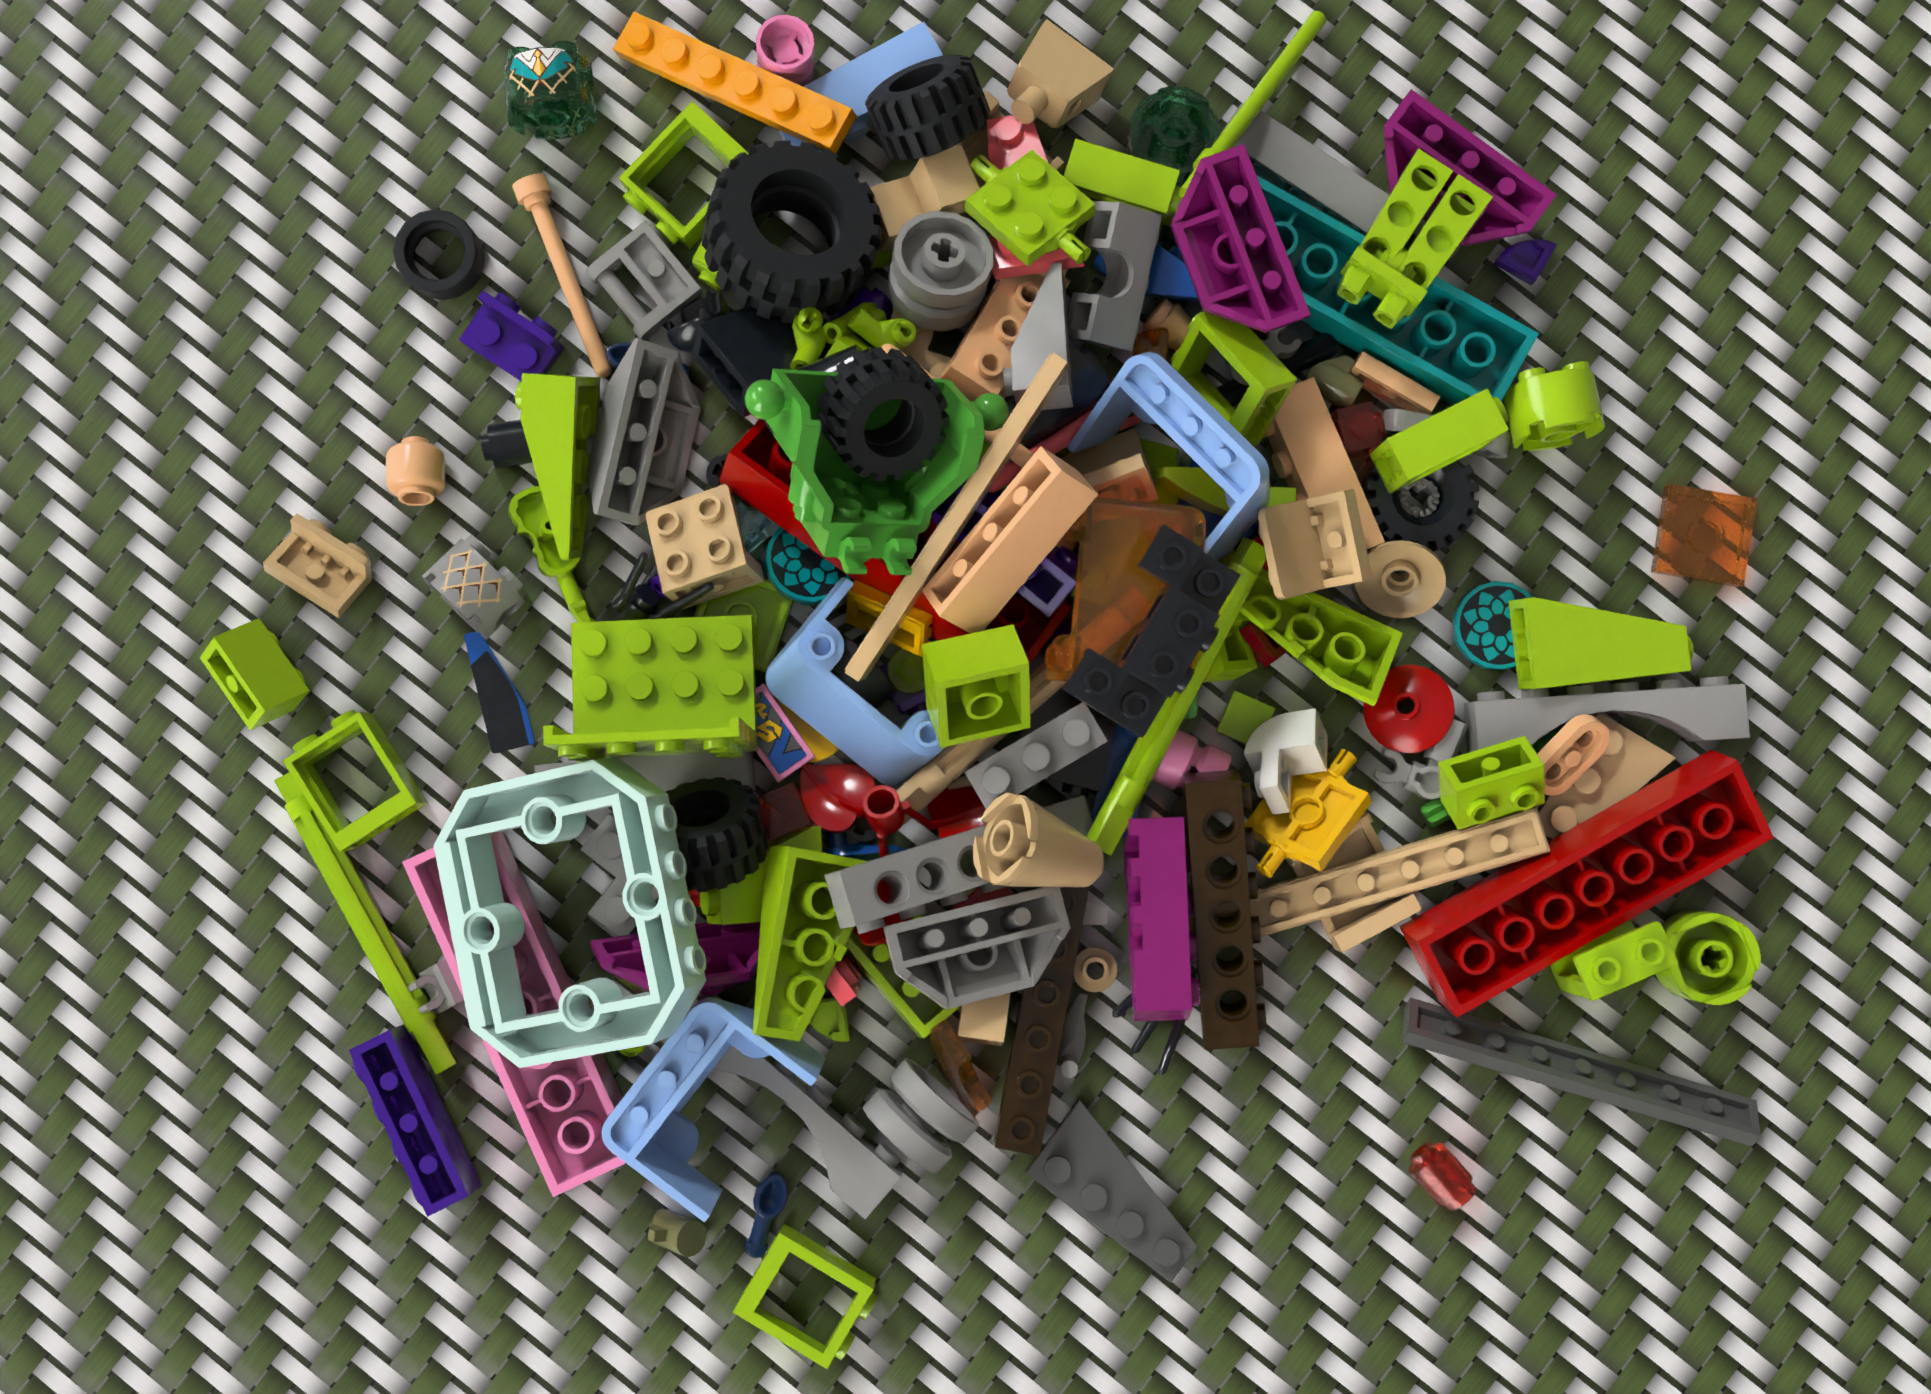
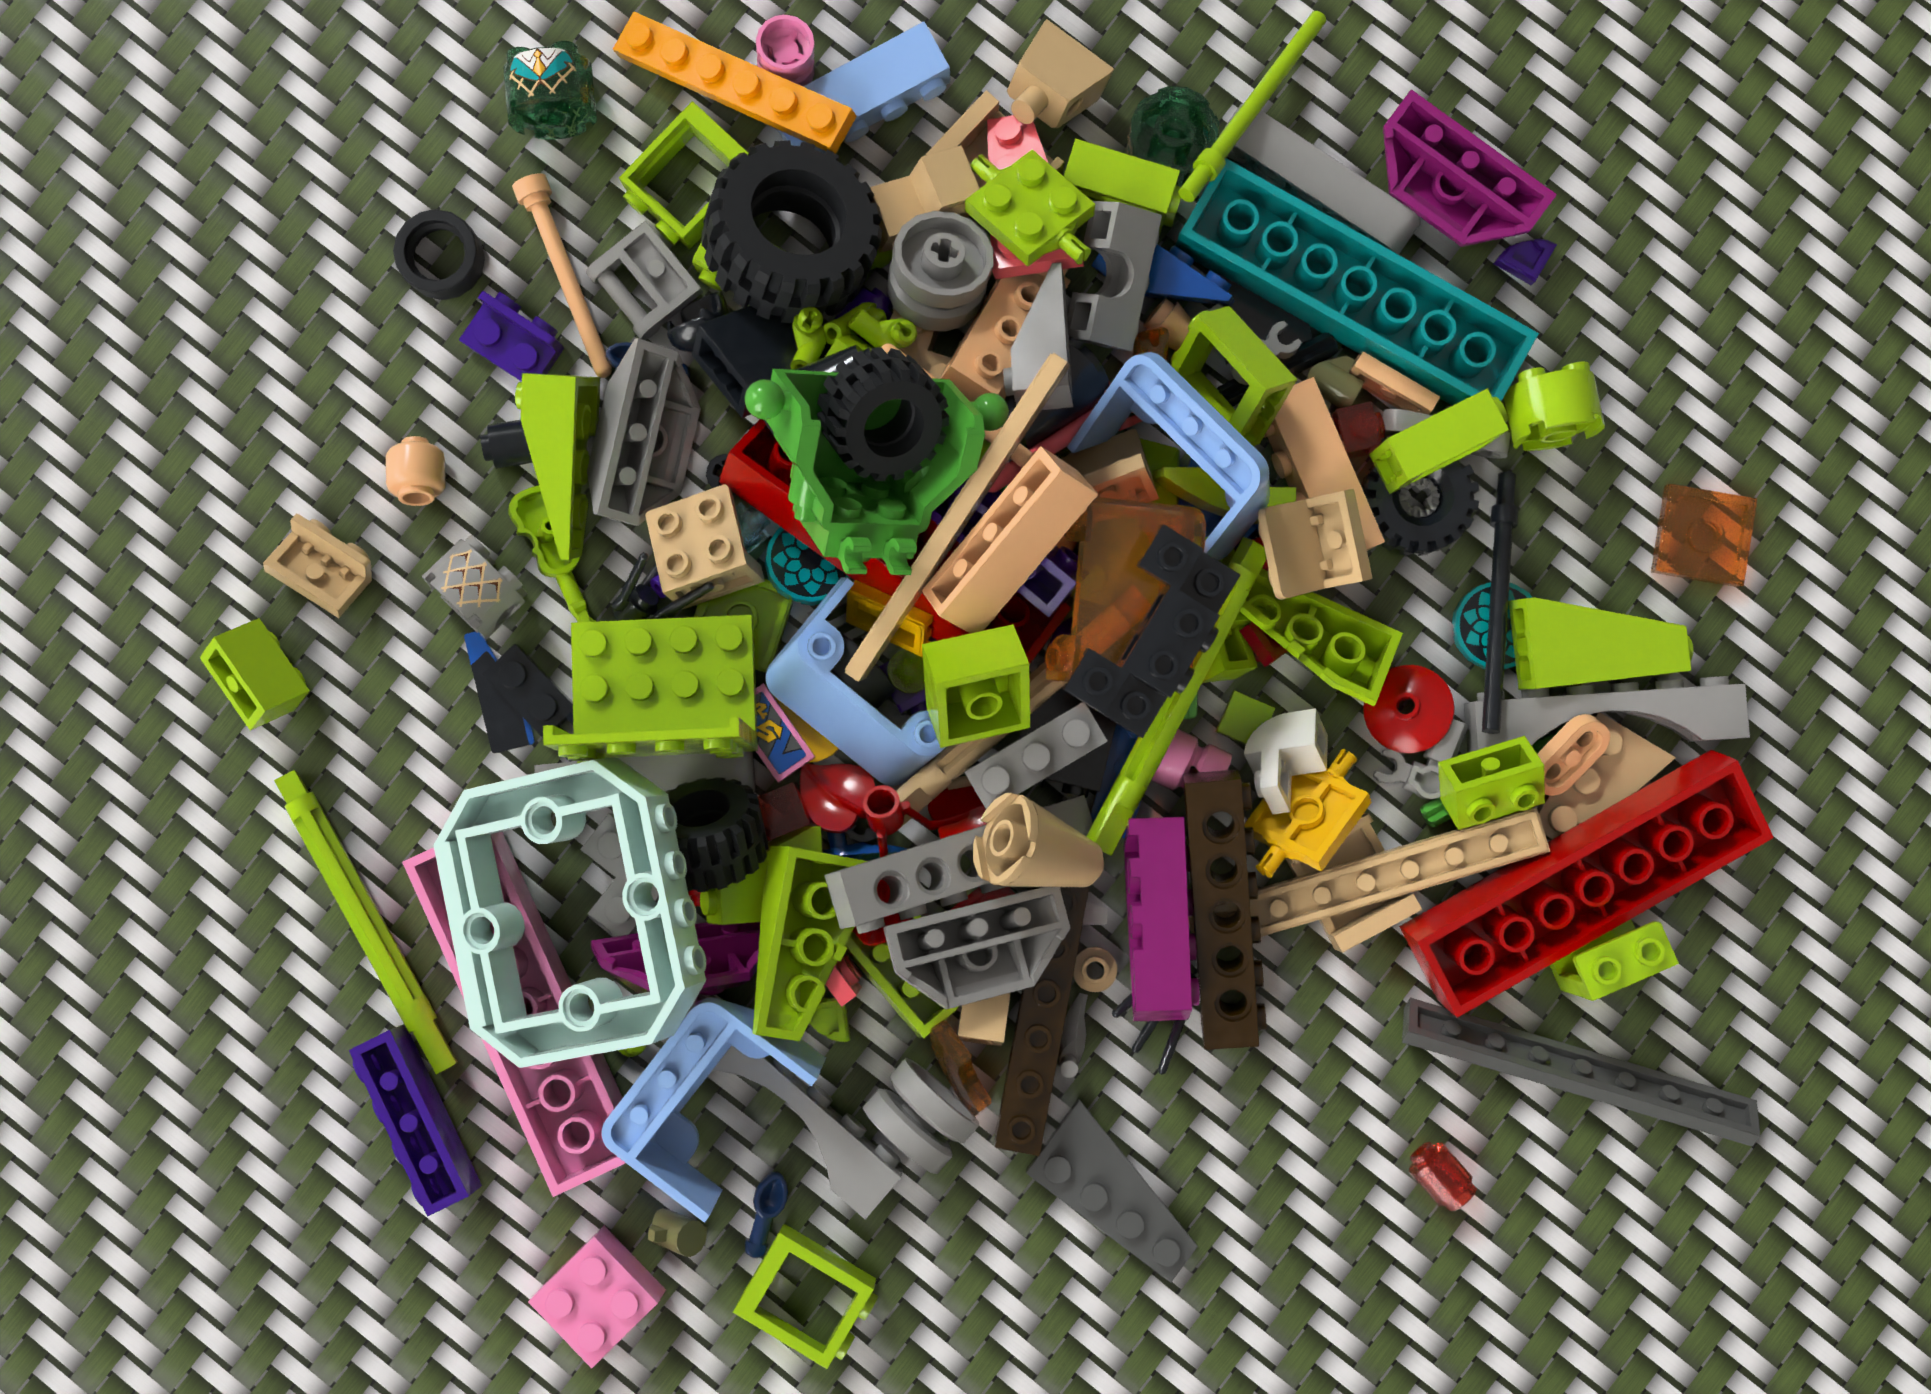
lime window [282,710,428,852] -> none
light grey tile [408,959,464,1014] -> none
black tyre [865,55,990,160] -> none
magenta wedge [1171,144,1311,333] -> none
lime hips [1337,148,1493,329] -> none
tan dish [1354,541,1446,618] -> none
lime brick [1655,910,1761,1005] -> none
none -> black hinge [482,644,573,762]
none -> bright pink brick [528,1225,666,1369]
none -> black bar [1482,472,1519,734]

